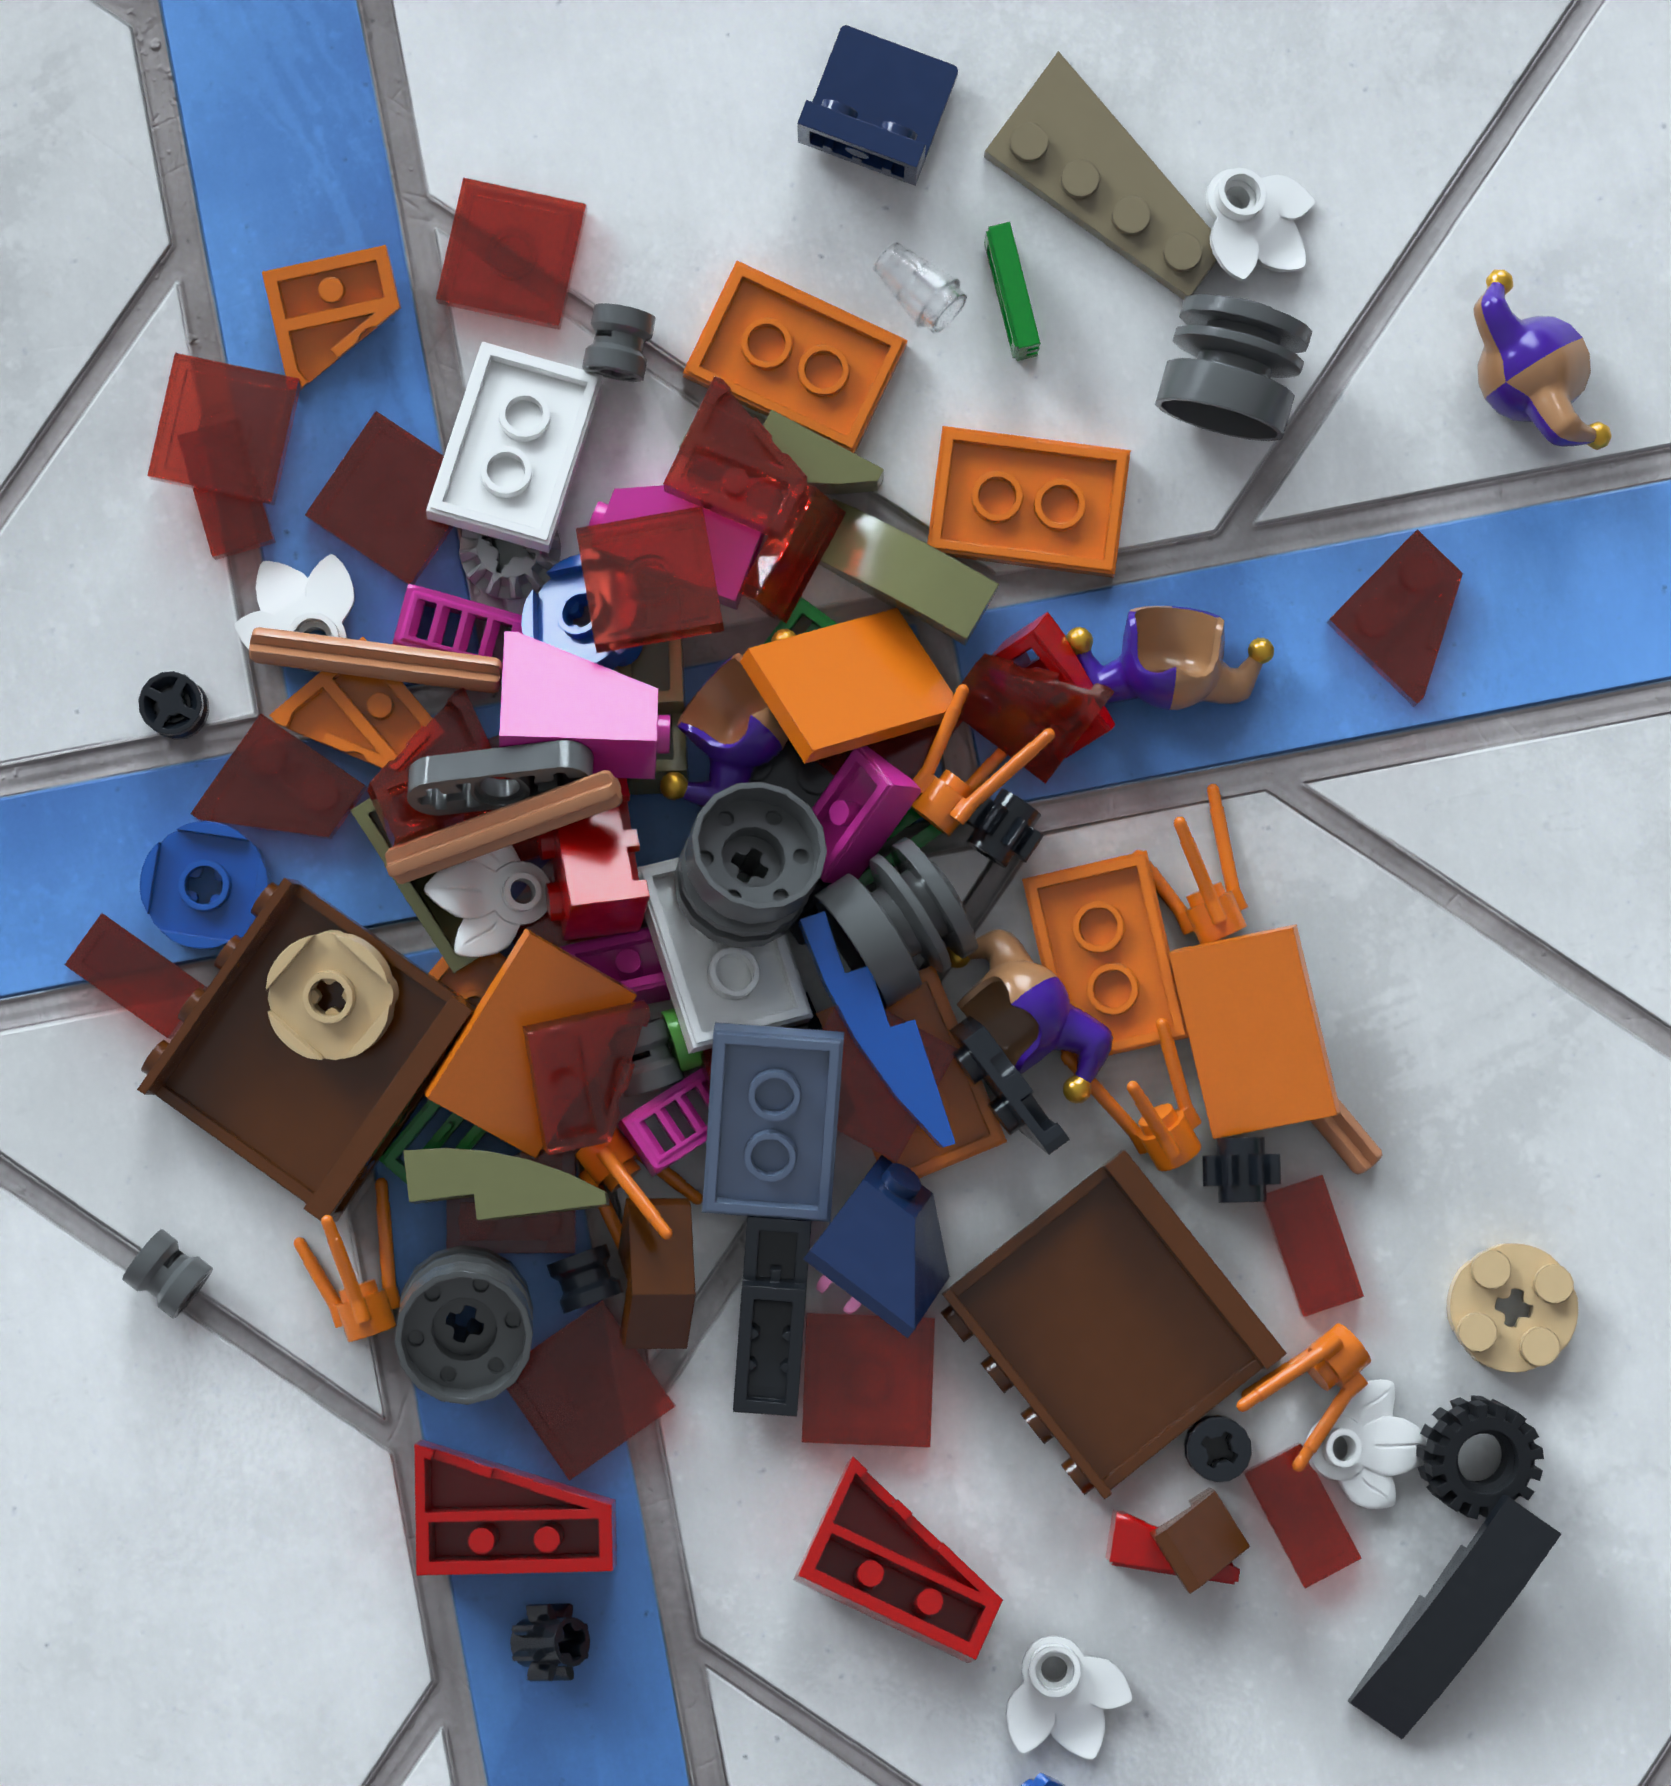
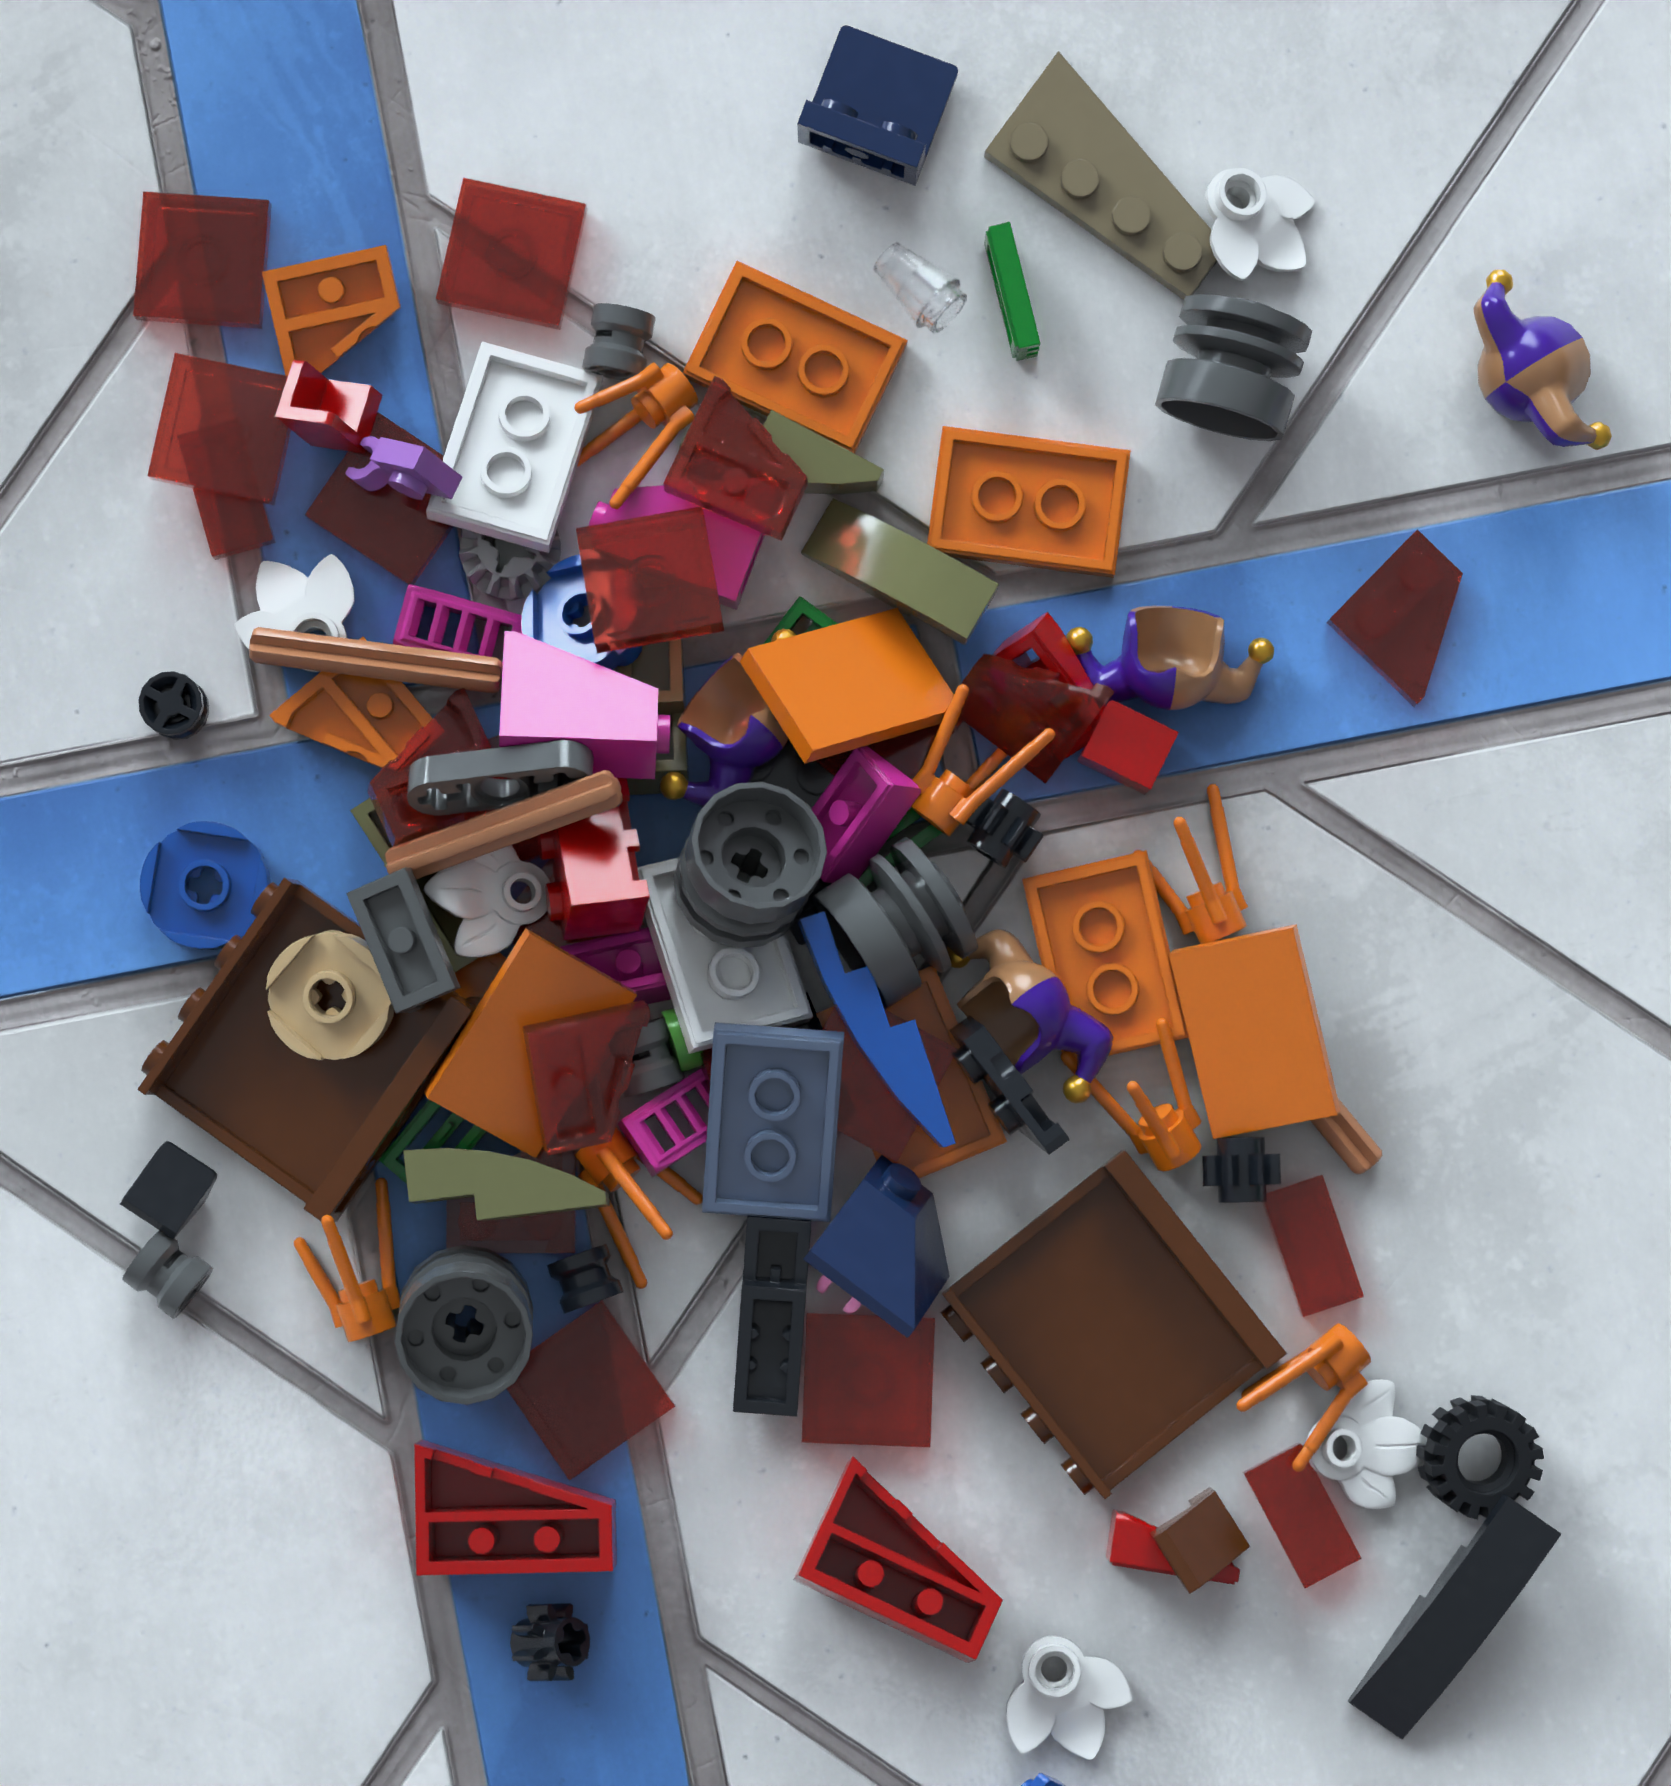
clear red tile [64,913,208,1039] -> none
clear red wing [190,714,368,839] -> none
reddish brown slope [618,1198,696,1349] -> none
clear red tile [739,481,846,624] -> none
black wheel [1183,1415,1252,1482] -> none
tan plate [1446,1243,1578,1372] -> none
none -> black slope [120,1141,217,1240]
none -> clear red tile [133,191,272,329]
none -> red panel [275,360,383,454]
none -> medium lavender plate [345,436,463,500]
none -> dark grey panel [346,867,461,1013]
none -> orange plant [574,362,698,509]
none -> red panel [1077,700,1179,795]

